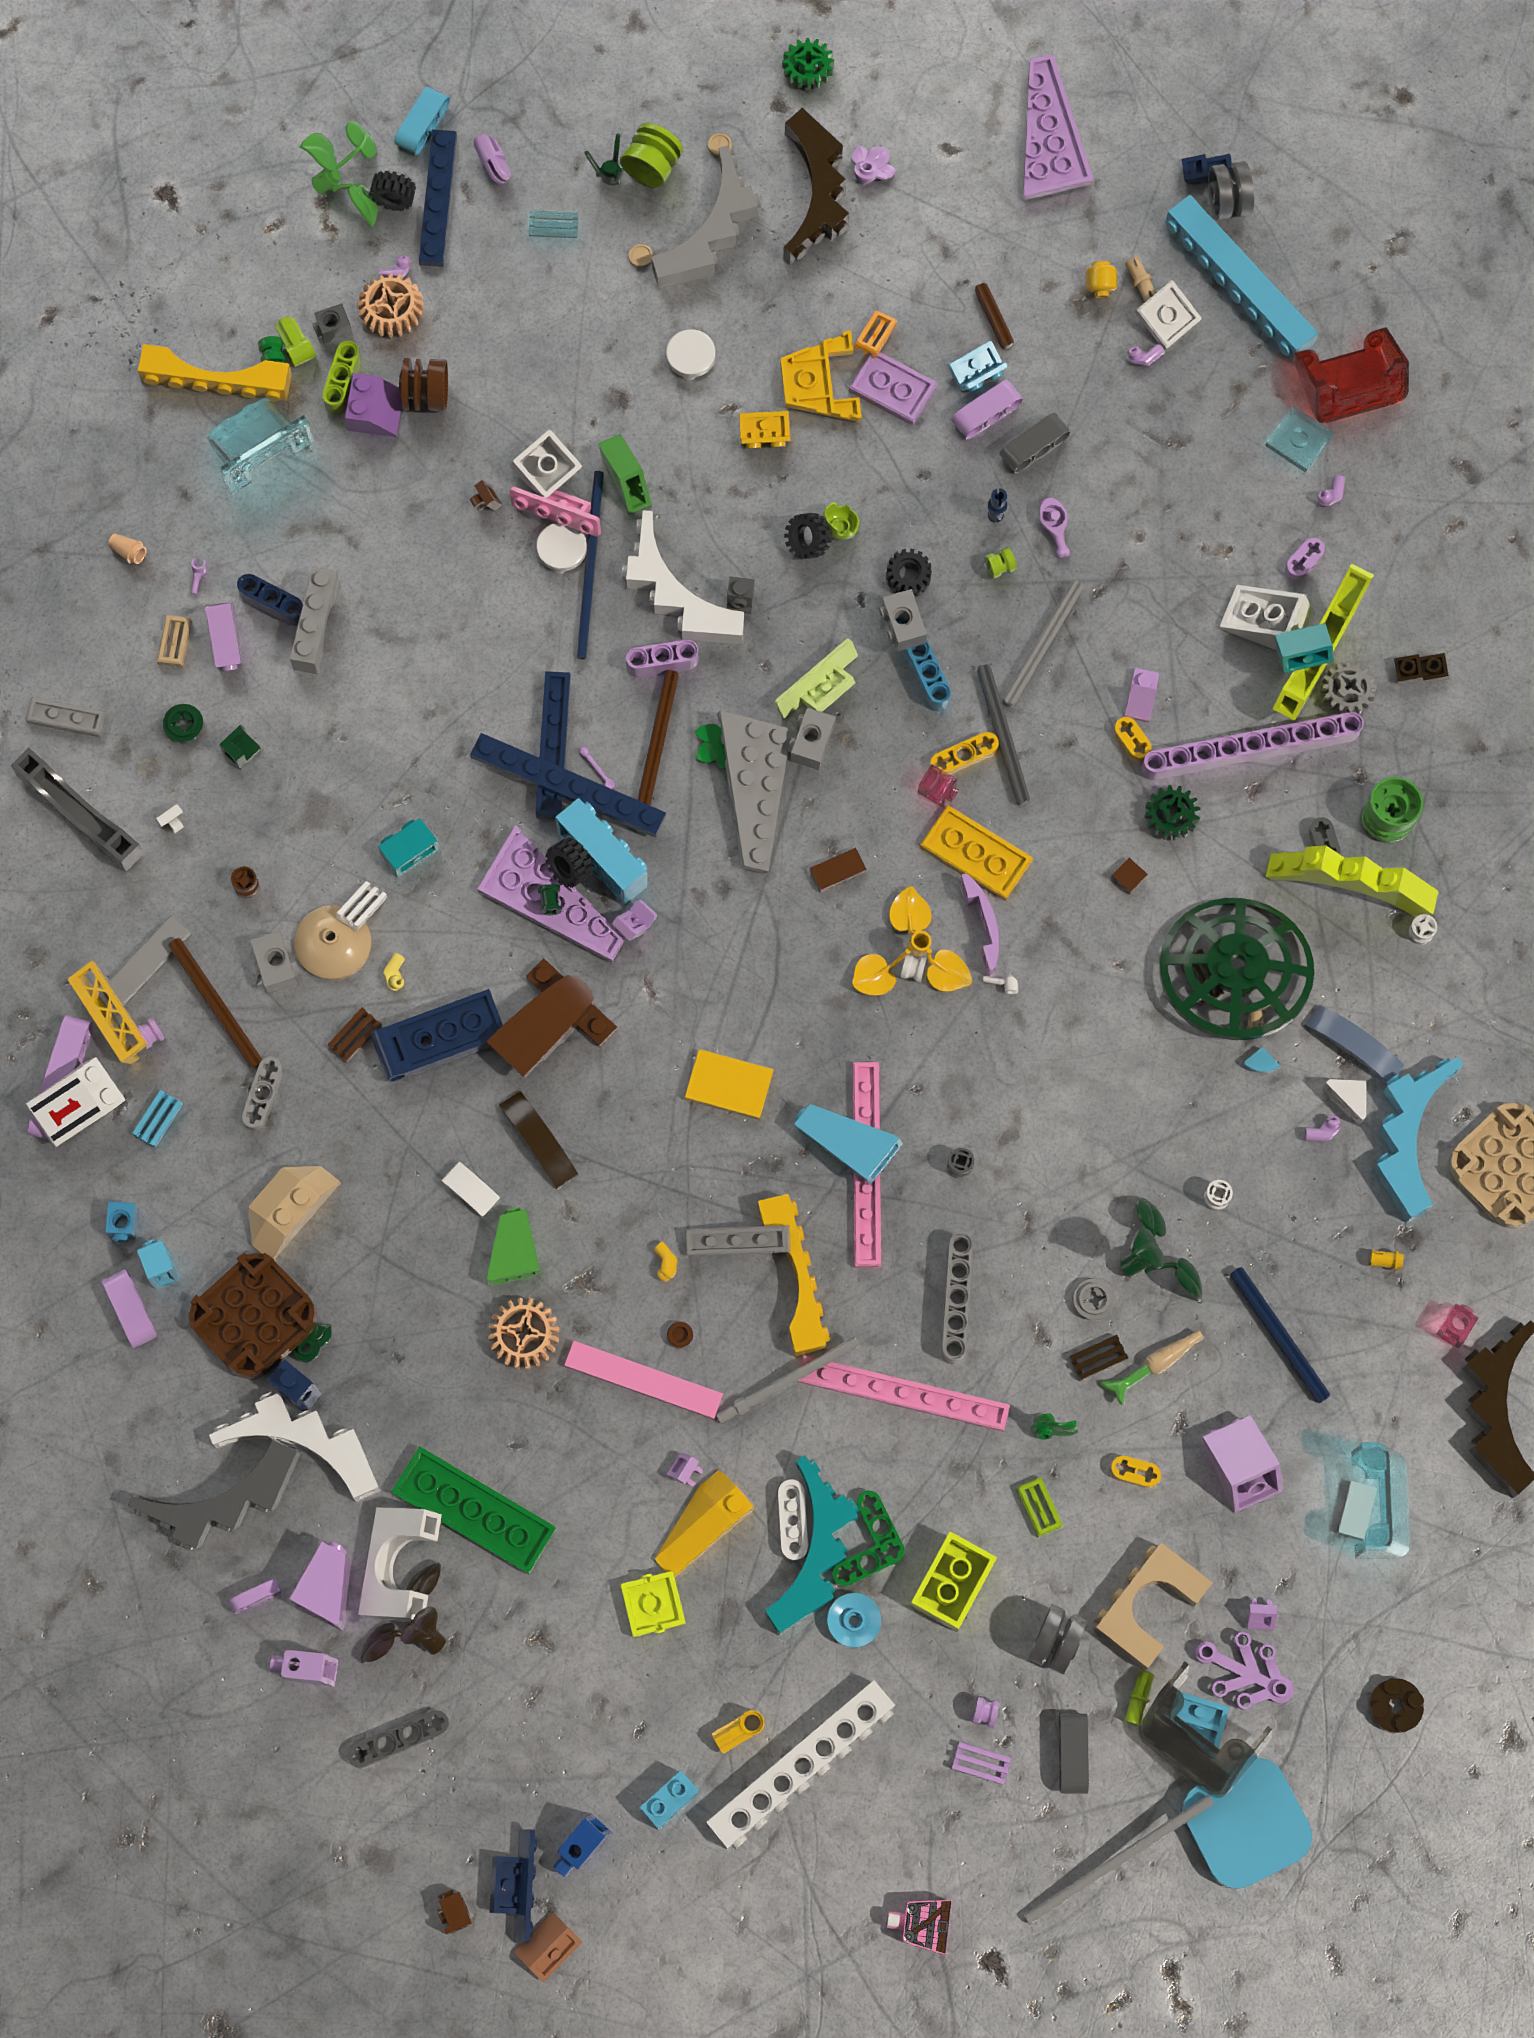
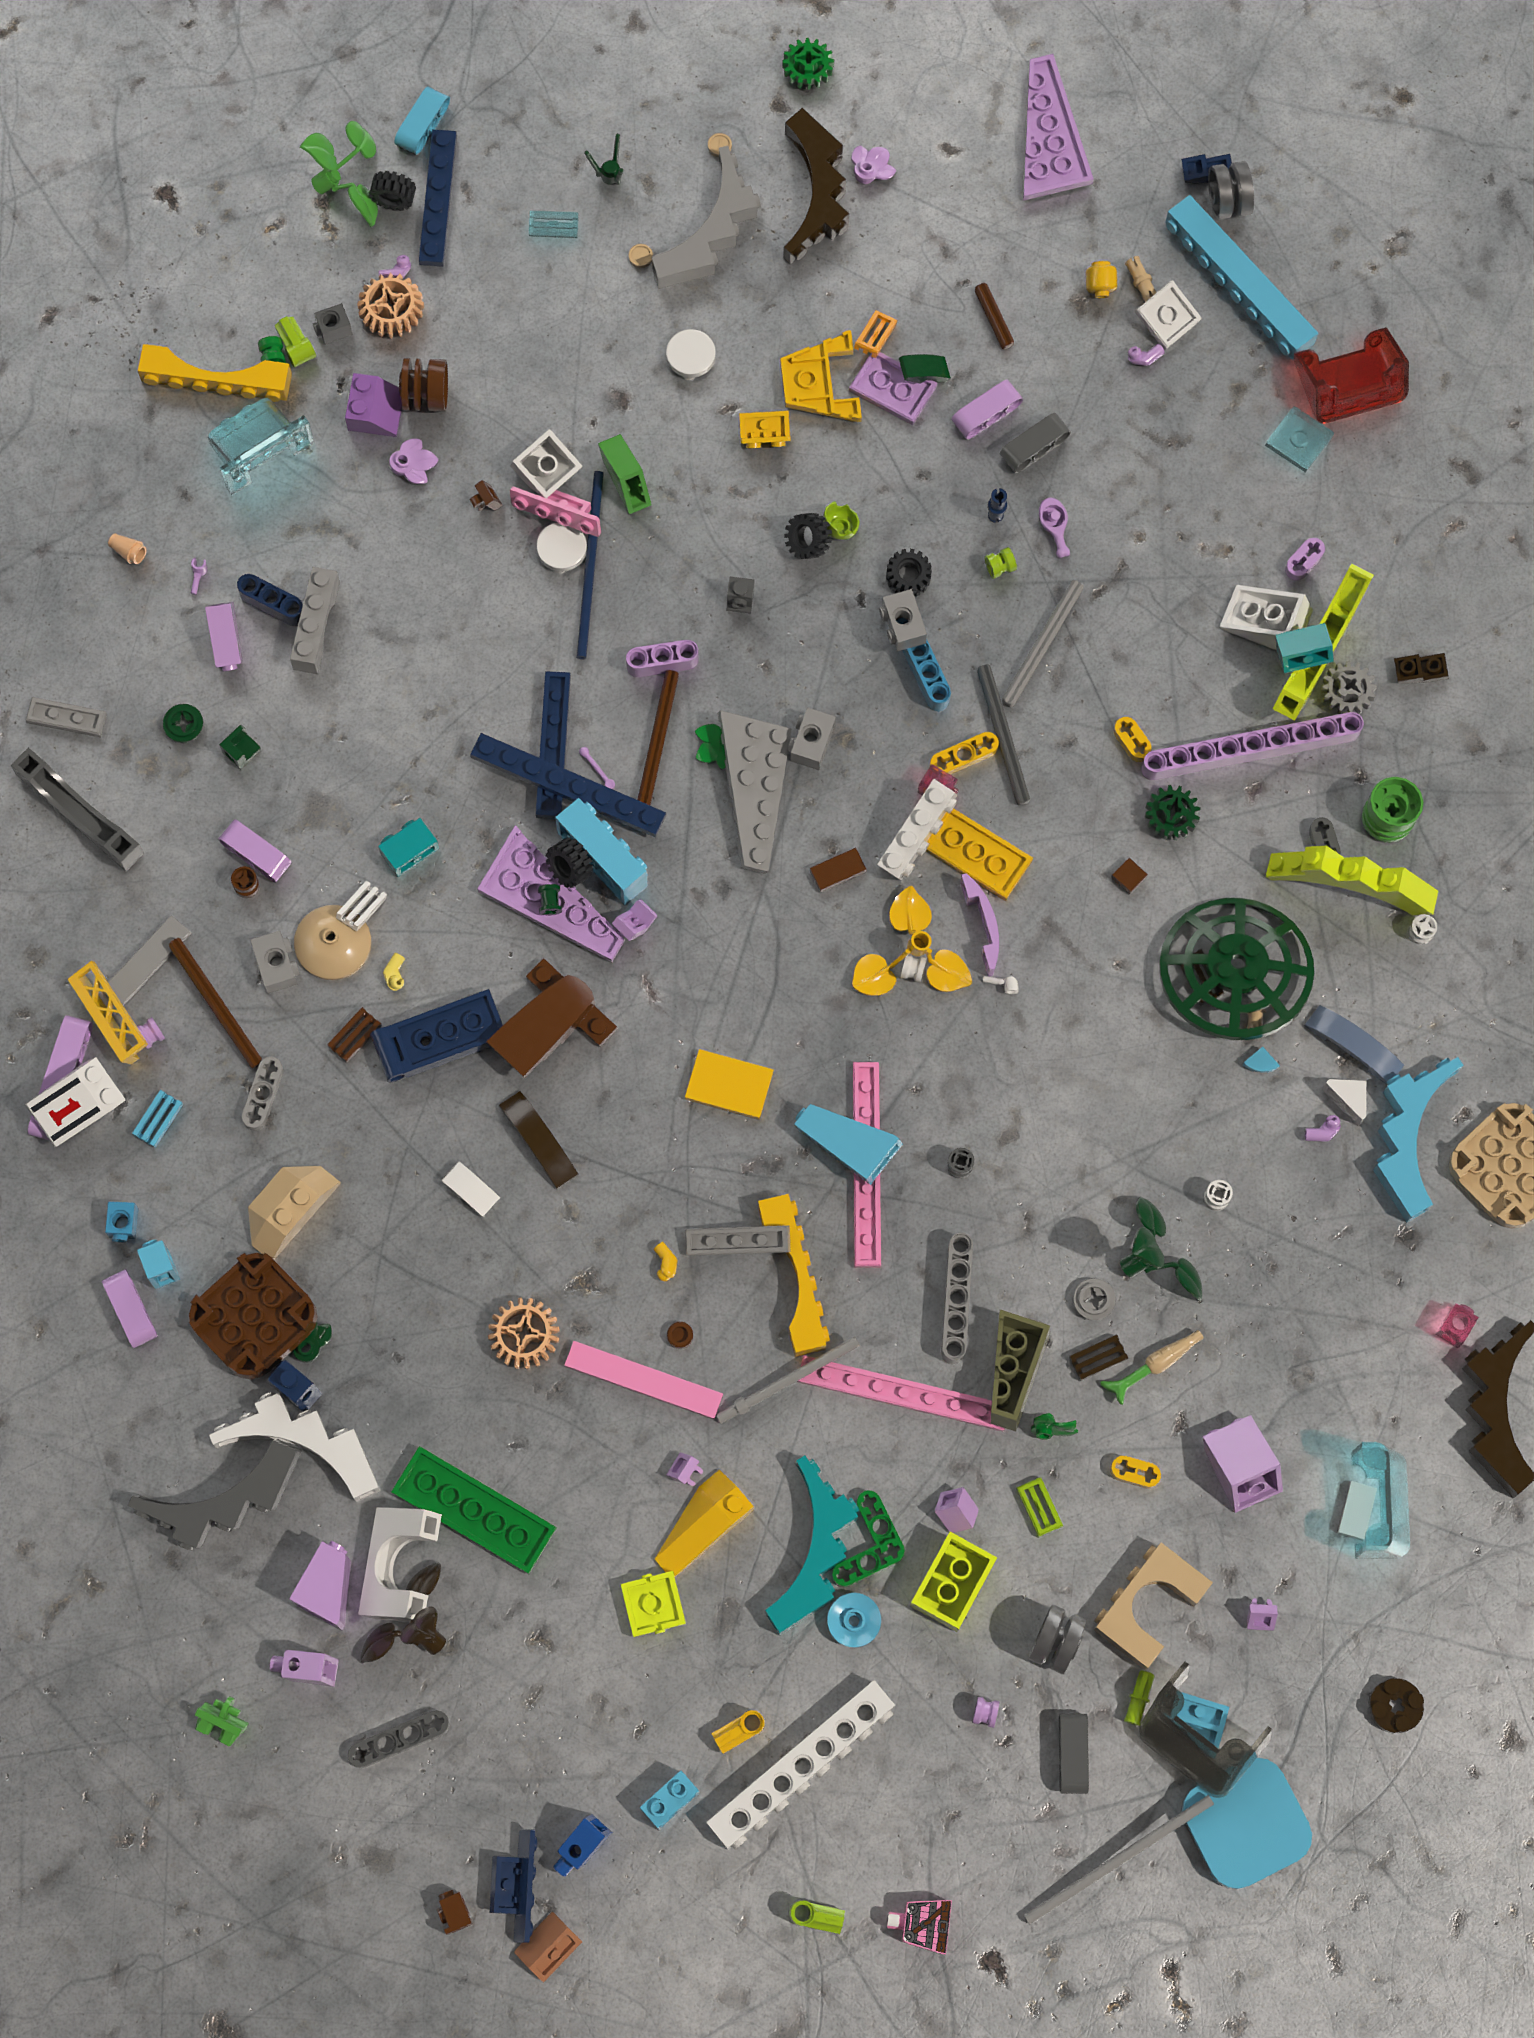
white tile [155,804,184,833] -> none
tan tile [157,615,192,668] -> none
lavender beam [229,1579,281,1614] -> none
lime beam [322,341,361,415] -> none
lavender arm [473,134,511,184] -> none
bright green slope [487,1207,541,1286] -> none
lime wheel [620,122,683,188] -> none
white arch [622,510,744,644] -> none
yellowish green bracket [775,638,858,718] -> none
white plate [778,1479,808,1561] -> none
bracket [947,341,1008,392] -> none
lavender tile [951,1742,1012,1785] -> none
lavender slope [1124,668,1160,723] -> none
lavender plant [1194,1632,1294,1710] -> none
dark blue axle [1230,1267,1330,1403] -> none
lavender arm [1317,475,1346,506] -> none
yellow pin [1370,1250,1404,1271] -> none
none -> bright green hips [195,1696,249,1746]
none -> lavender beam [218,819,292,883]
none -> lavender plate [389,439,438,484]
none -> lime piece [789,1901,845,1935]
none -> white brick [877,779,958,880]
none -> dark green slope [899,354,951,384]
none -> lavender panel [935,1487,978,1533]
none -> olive wedge [991,1310,1050,1431]

